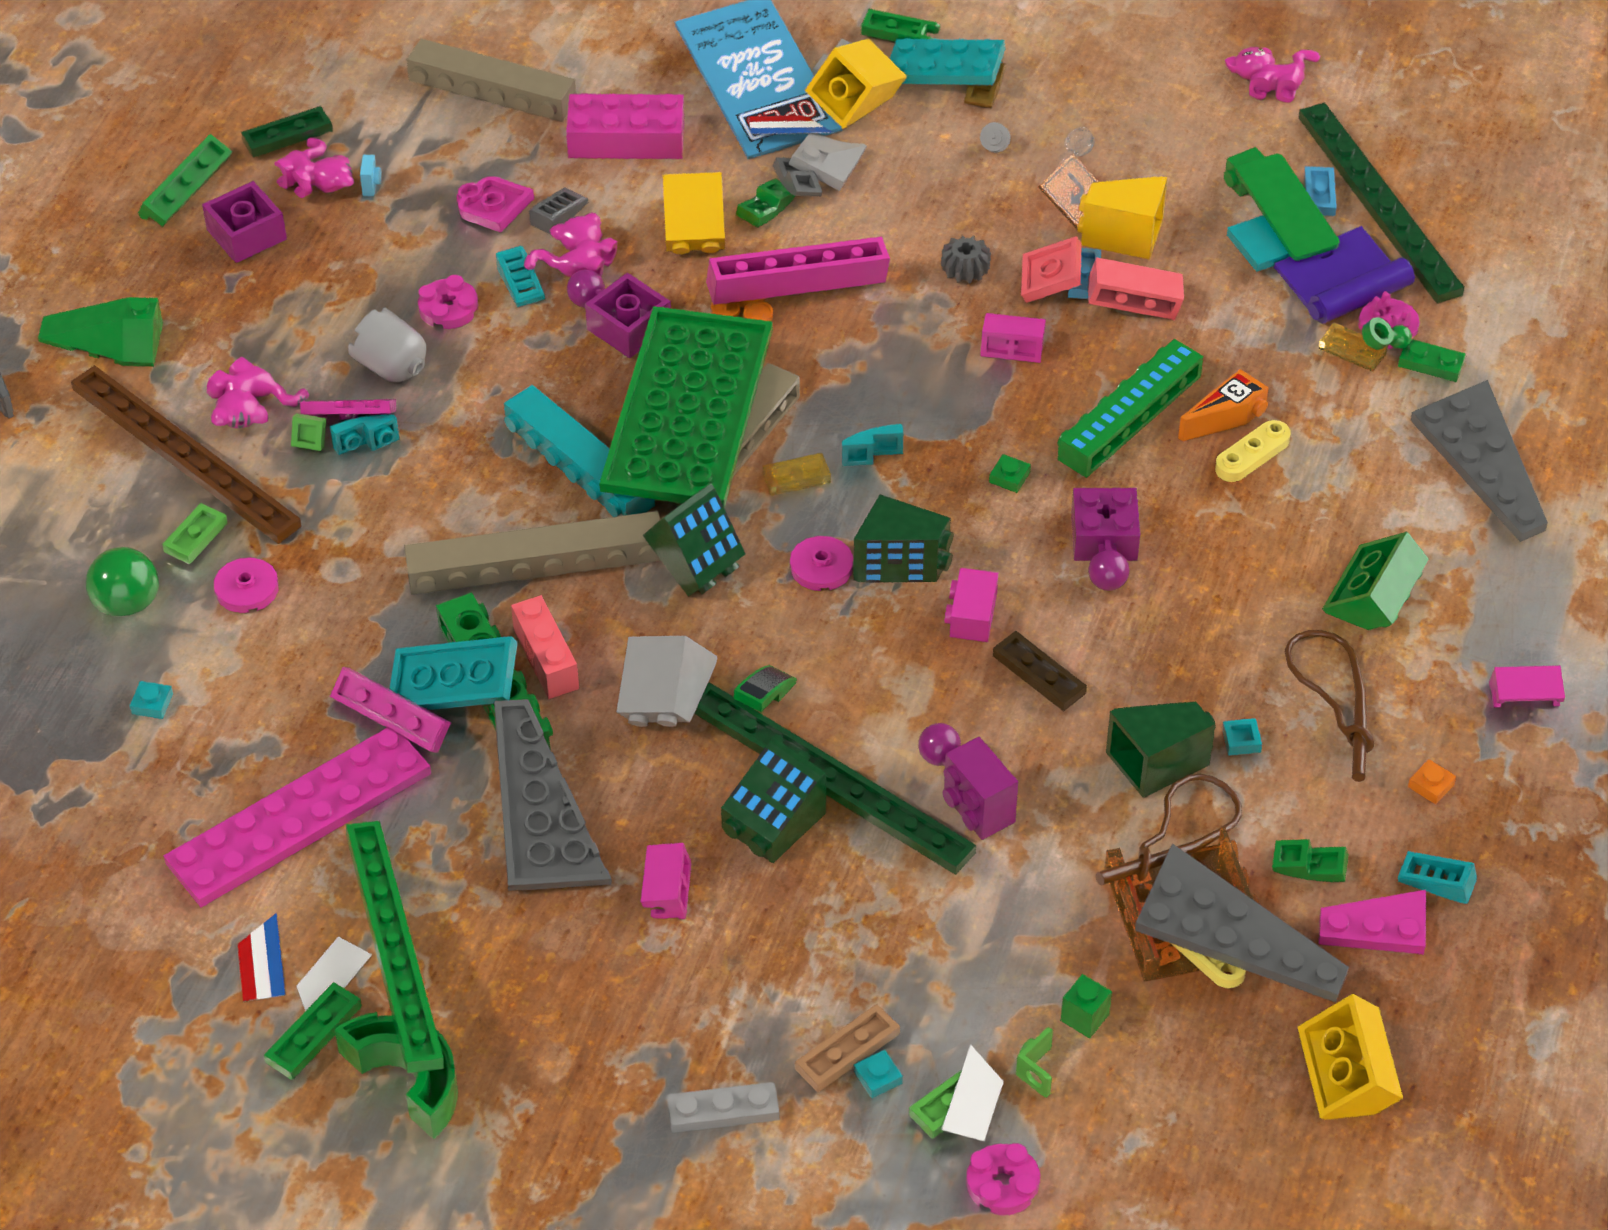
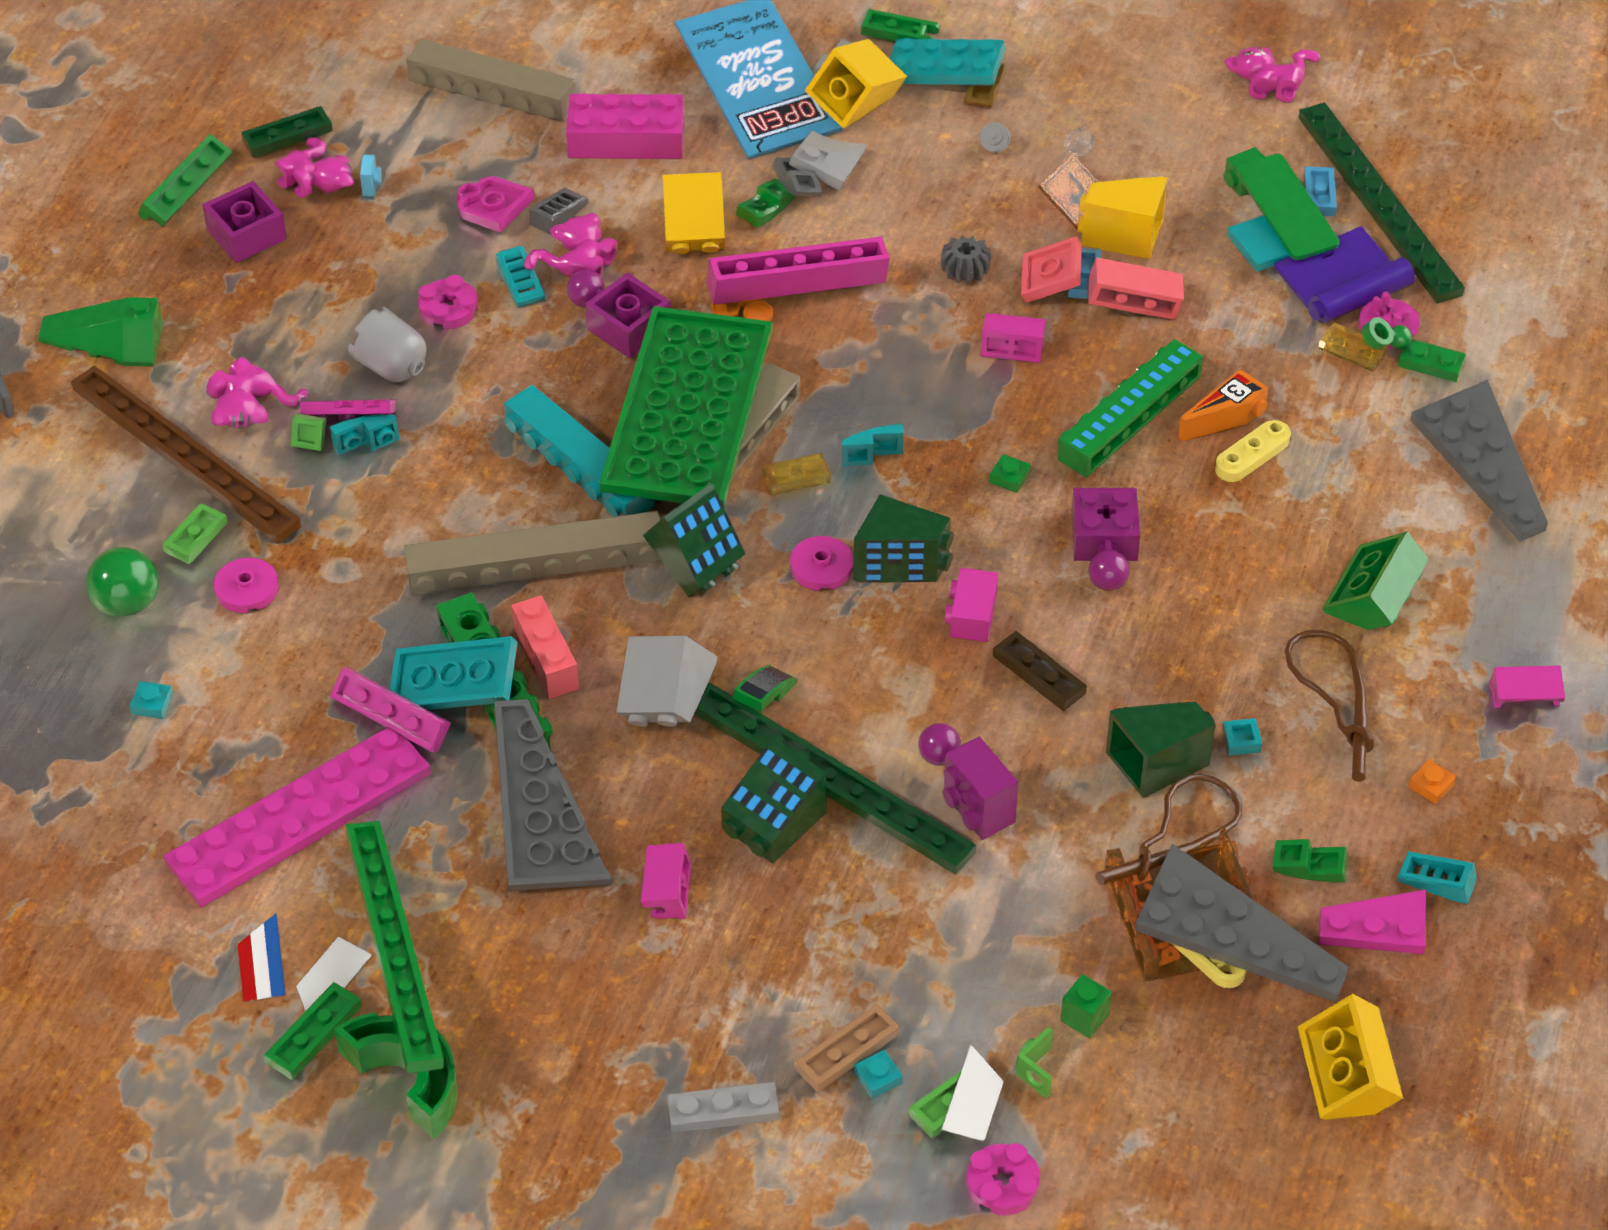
sticker [748,115,834,134] -> none

